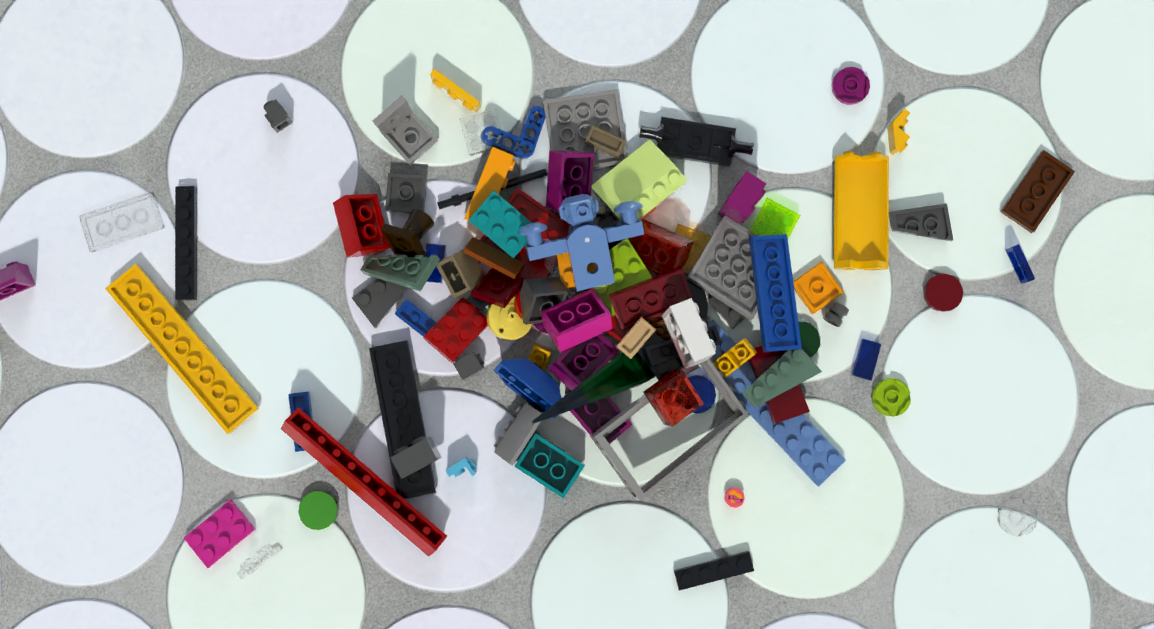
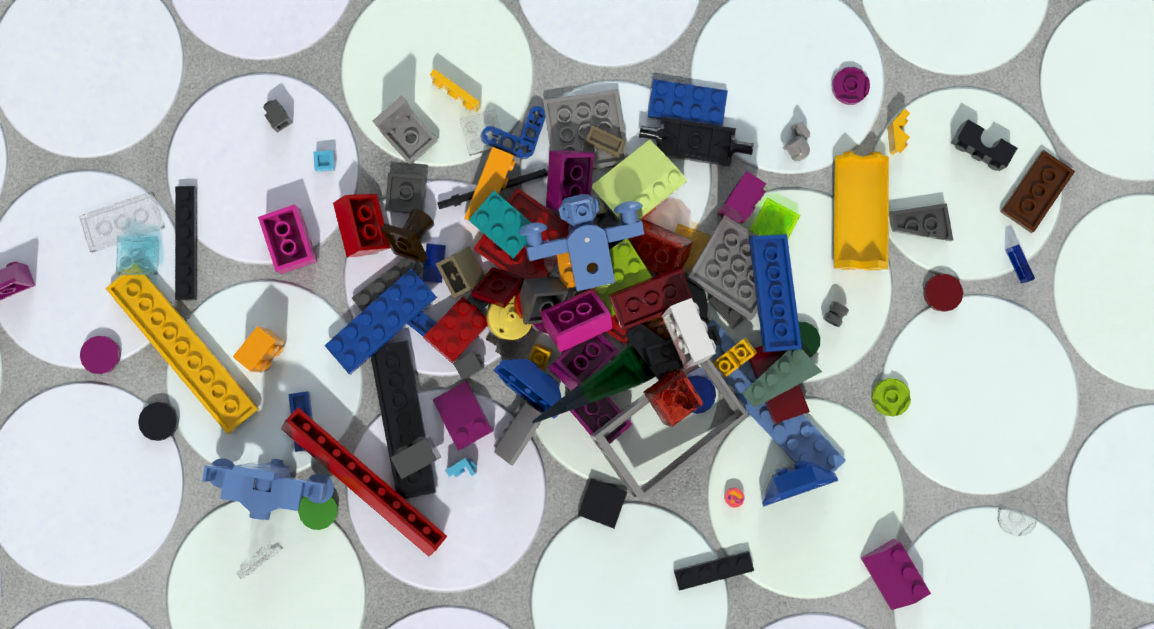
dark pink plate [184,500,256,568] -> none
sand green wing [360,255,440,291] -> none
dark orange tile [463,237,524,279] -> none
teal brick [514,433,585,499] -> none
tan tile [616,317,656,359] -> none
light orange tile [793,262,844,314] -> none
clear blue tile [852,339,881,381] -> none
none -> magenta tile [80,336,121,374]
none -> clear light blue plate [116,236,159,275]
none -> black tile [138,402,179,441]
none -> medium blue piece [202,458,334,520]
none -> light orange brick [233,326,286,373]
none -> dark pink brick [258,204,318,274]
none -> medium azure plate [313,150,335,172]
none -> blue plate [324,268,438,375]
none -> magenta slope [433,381,494,451]
none -> clear smoke plate [486,333,521,360]
none -> black tile [578,478,627,529]
none -> blue plate [648,79,728,126]
none -> blue wedge [762,461,838,507]
none -> light grey piece [782,121,810,161]
none -> magenta slope [861,539,931,610]
none -> black arch [951,119,1018,171]

